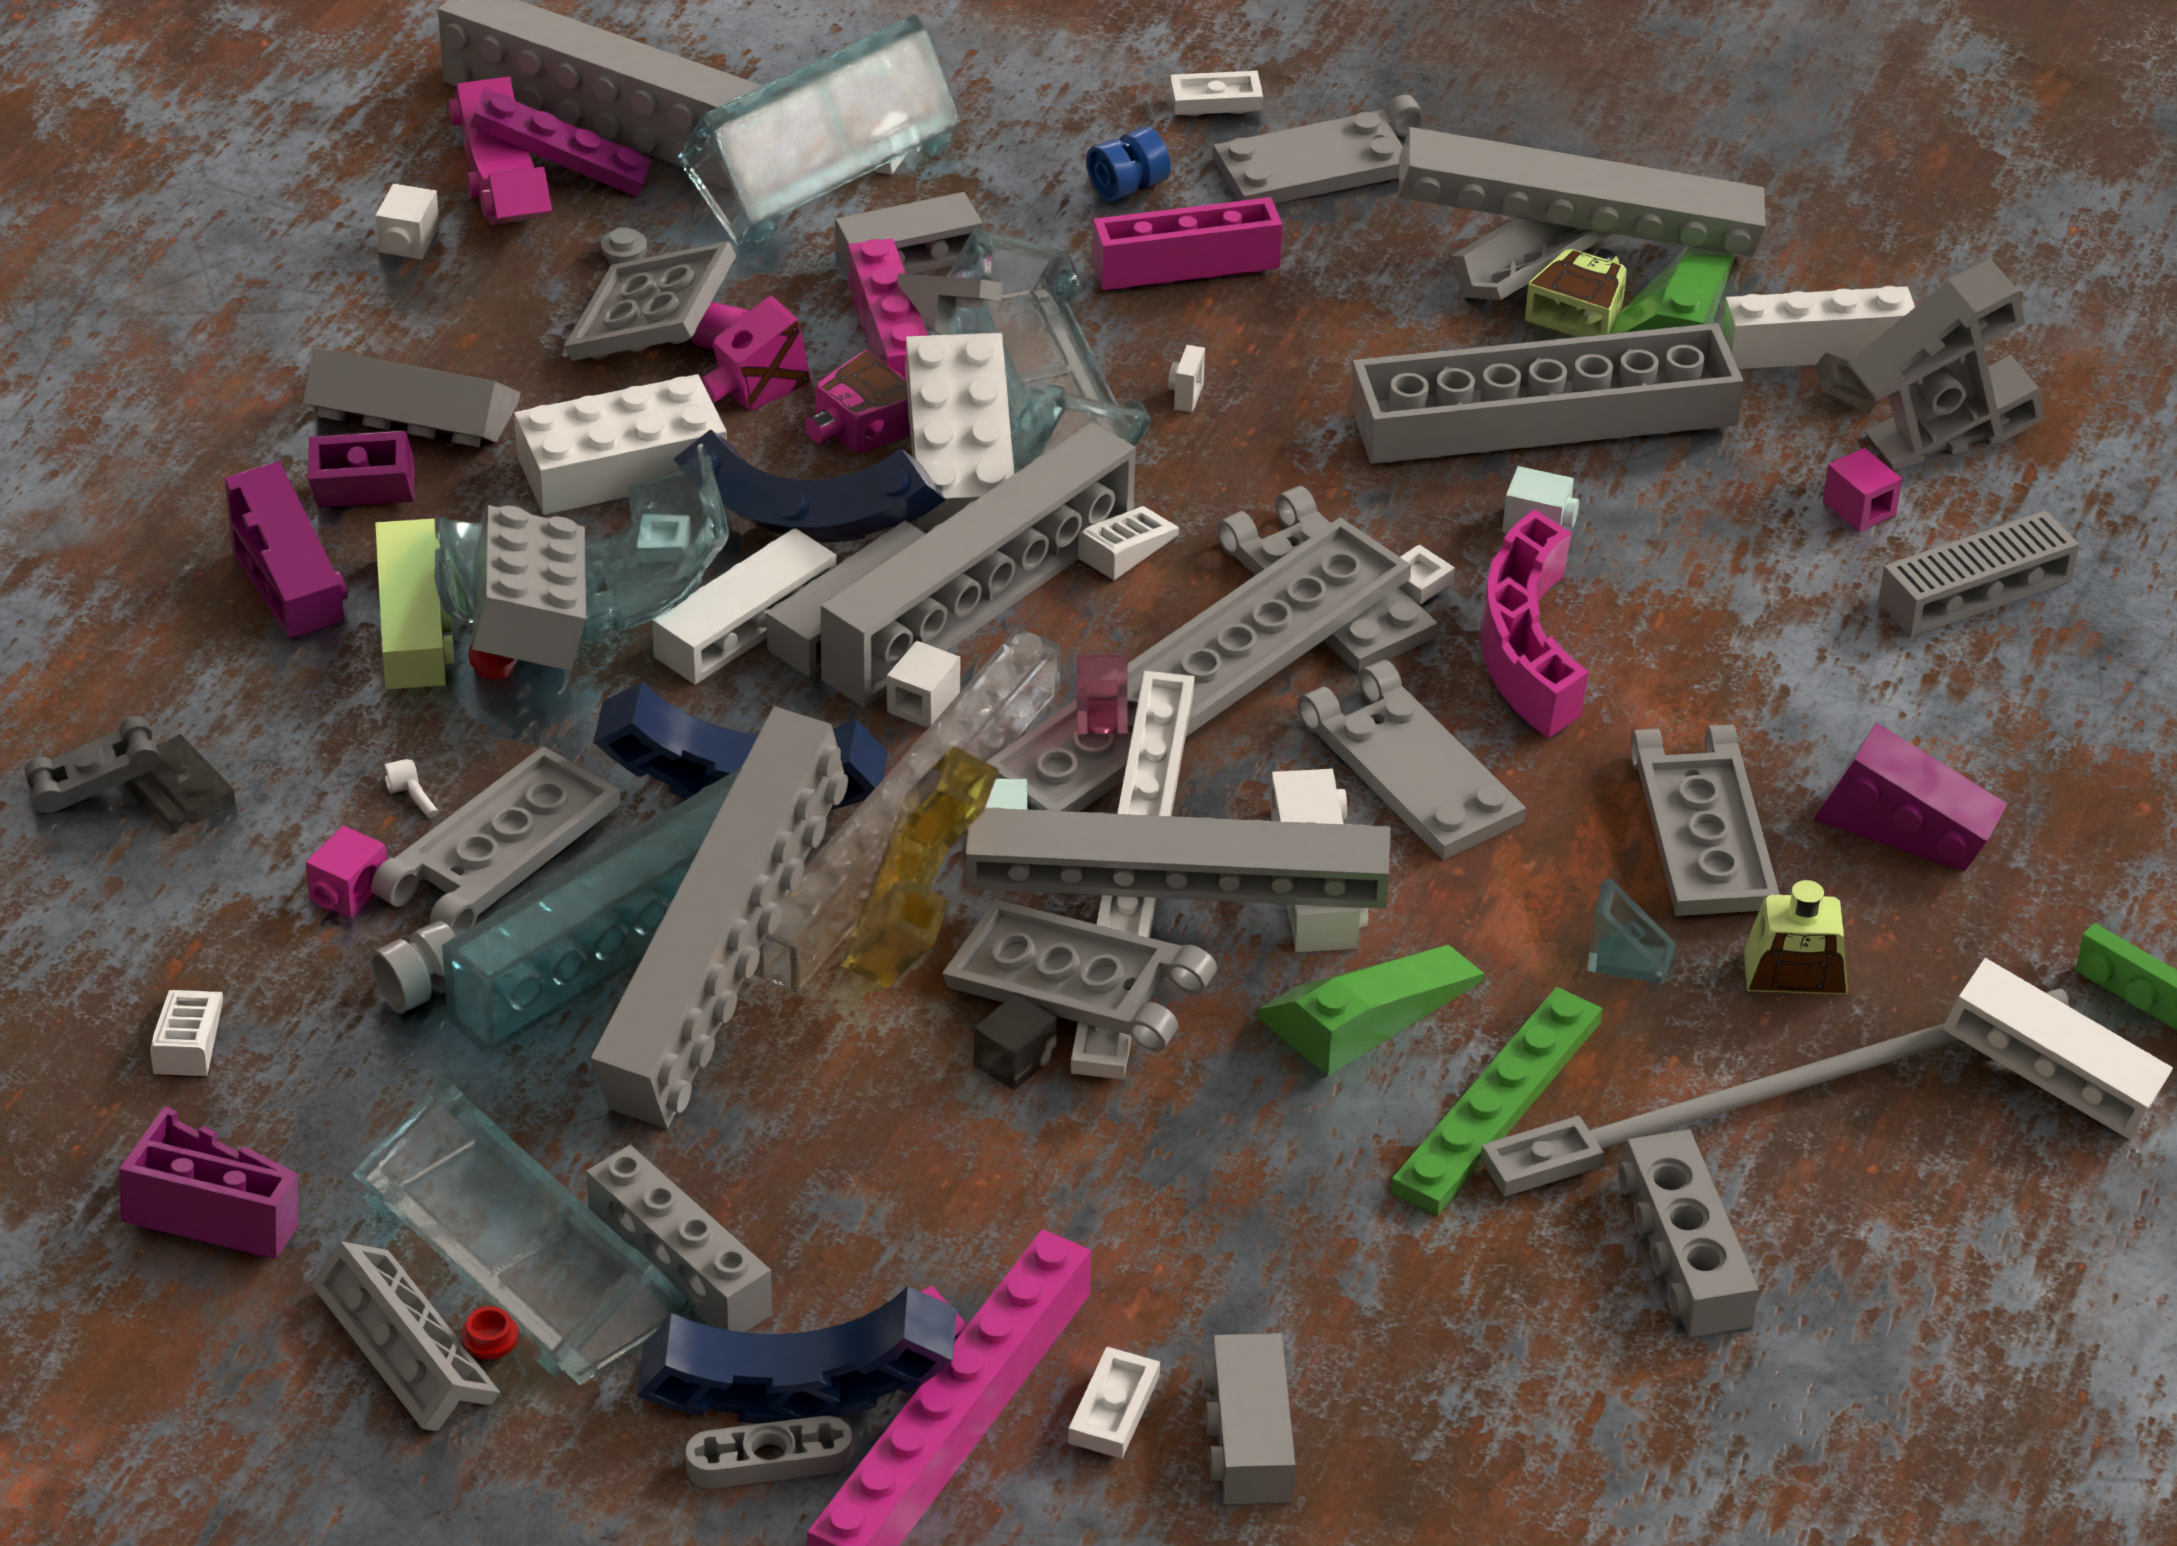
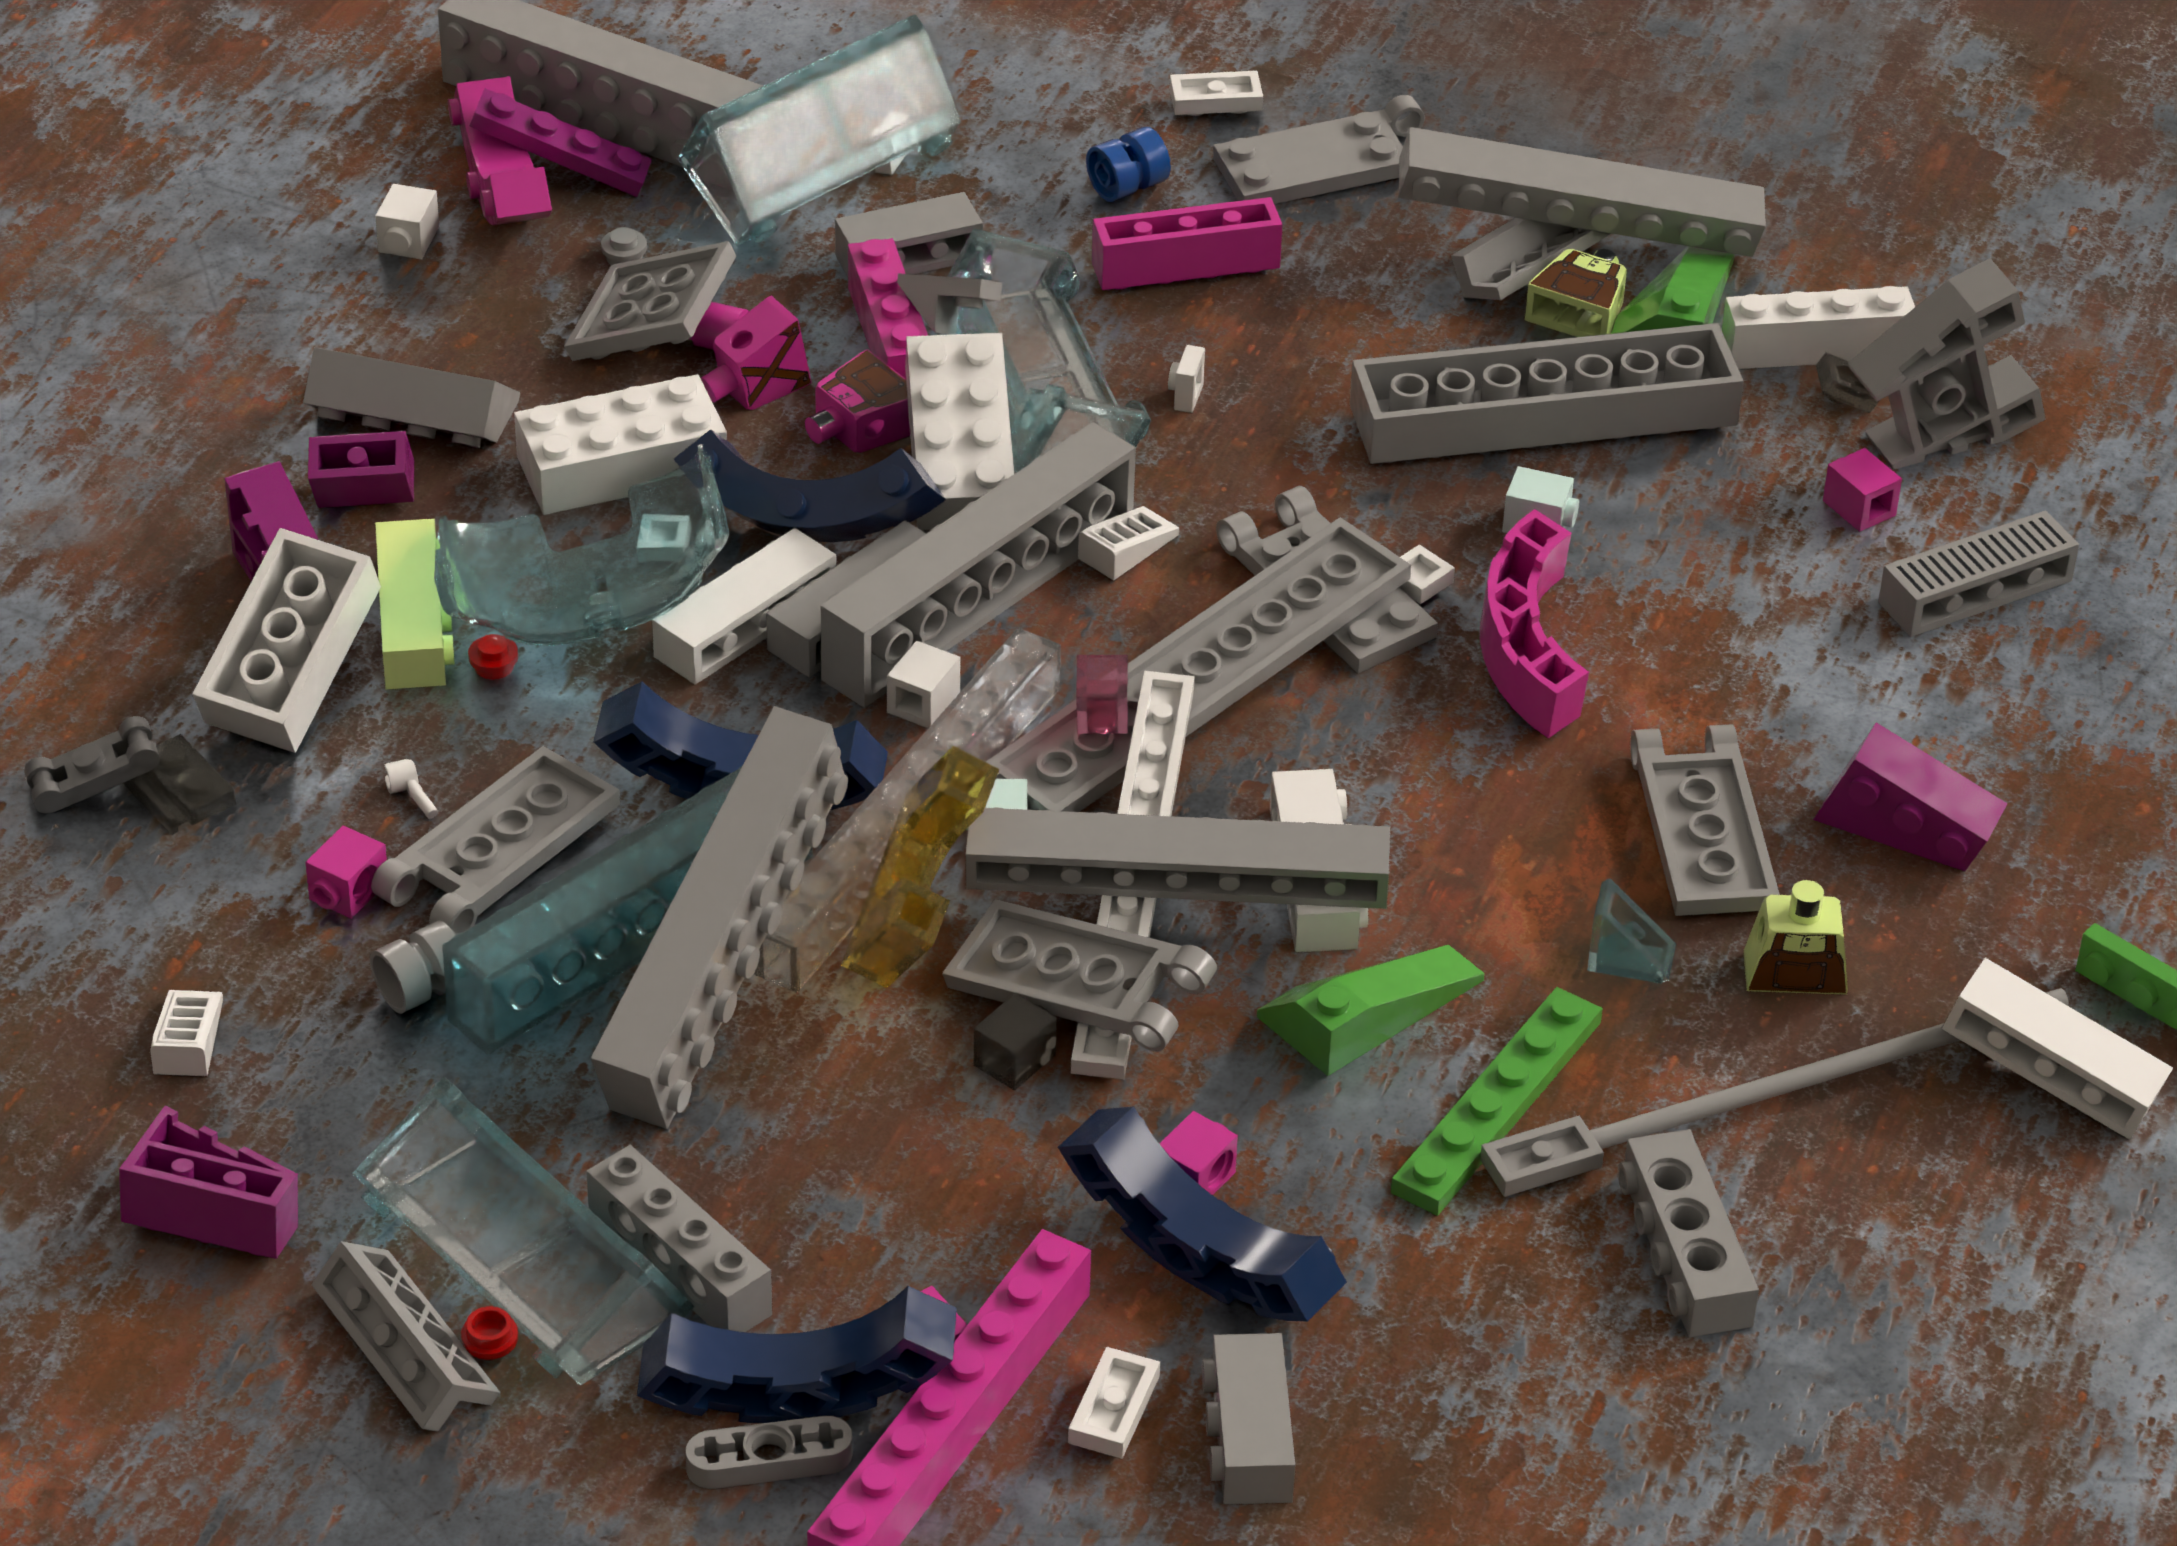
light grey brick [472,505,586,671] -> none
light grey hinge [1297,660,1526,860] -> none
none -> white brick [192,528,381,753]
none -> dark blue brick [1058,1106,1347,1322]
none -> dark pink brick [1159,1111,1238,1195]

